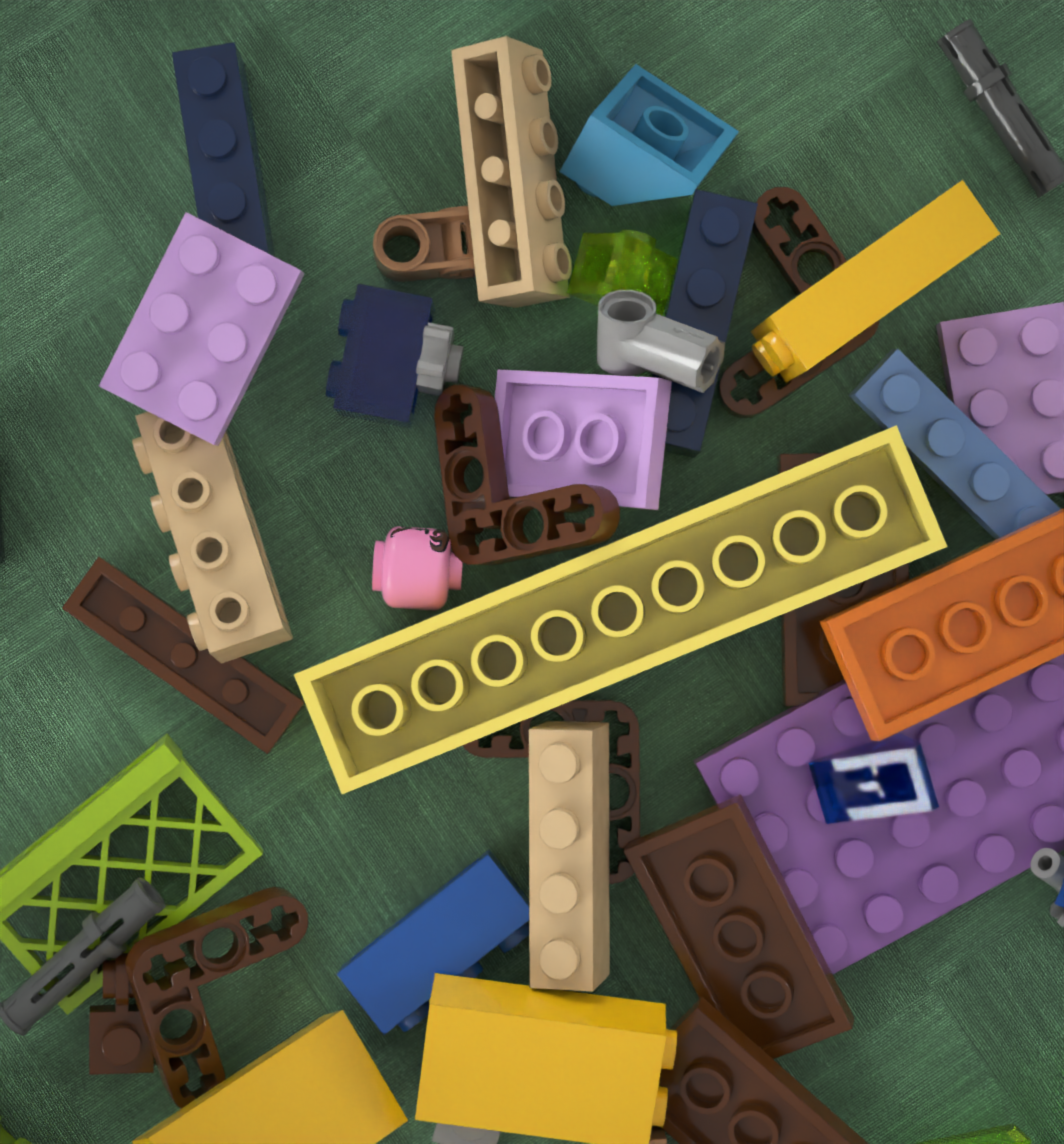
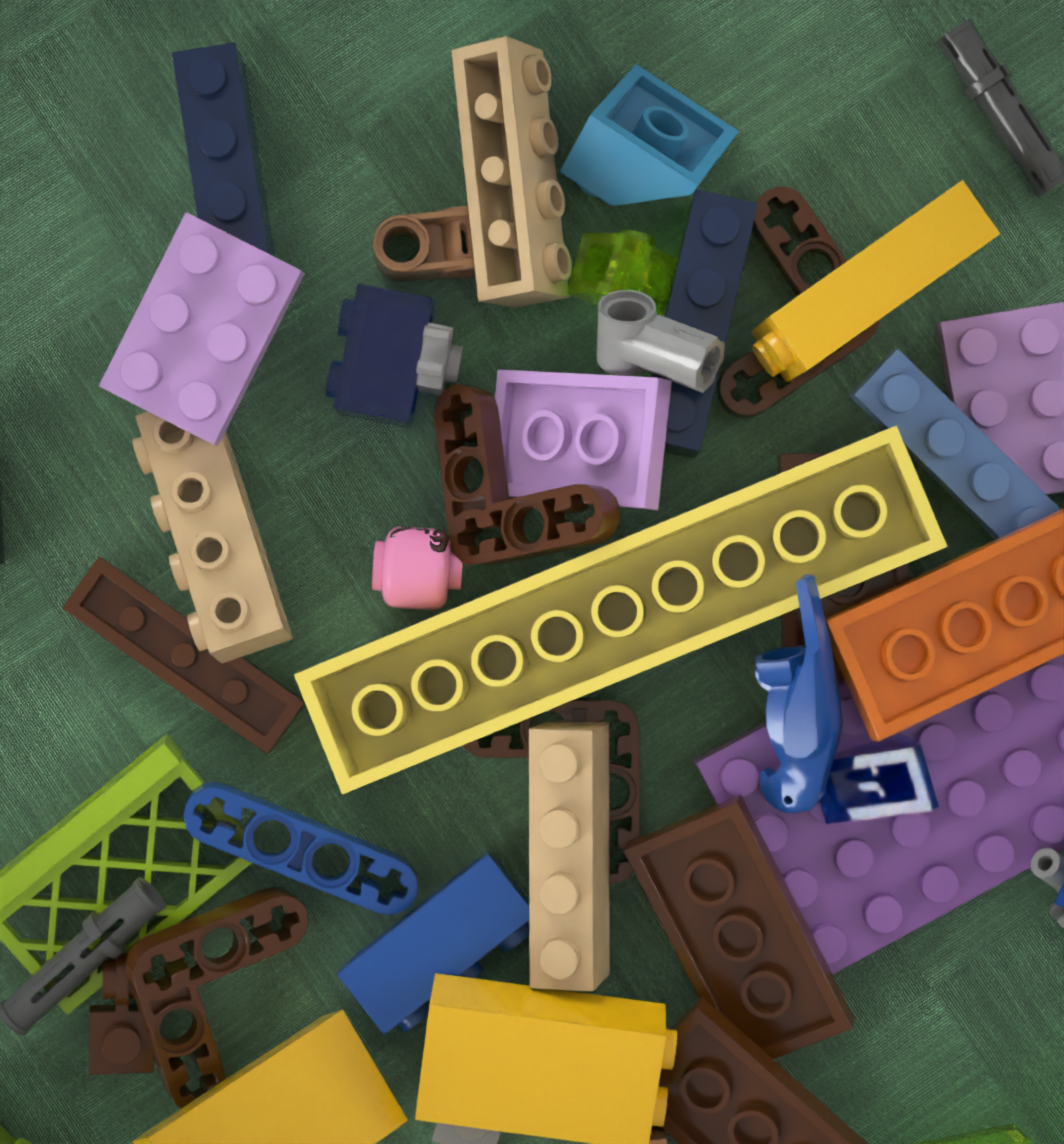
none -> blue beam [183,782,418,915]
none -> blue animal [755,574,843,813]

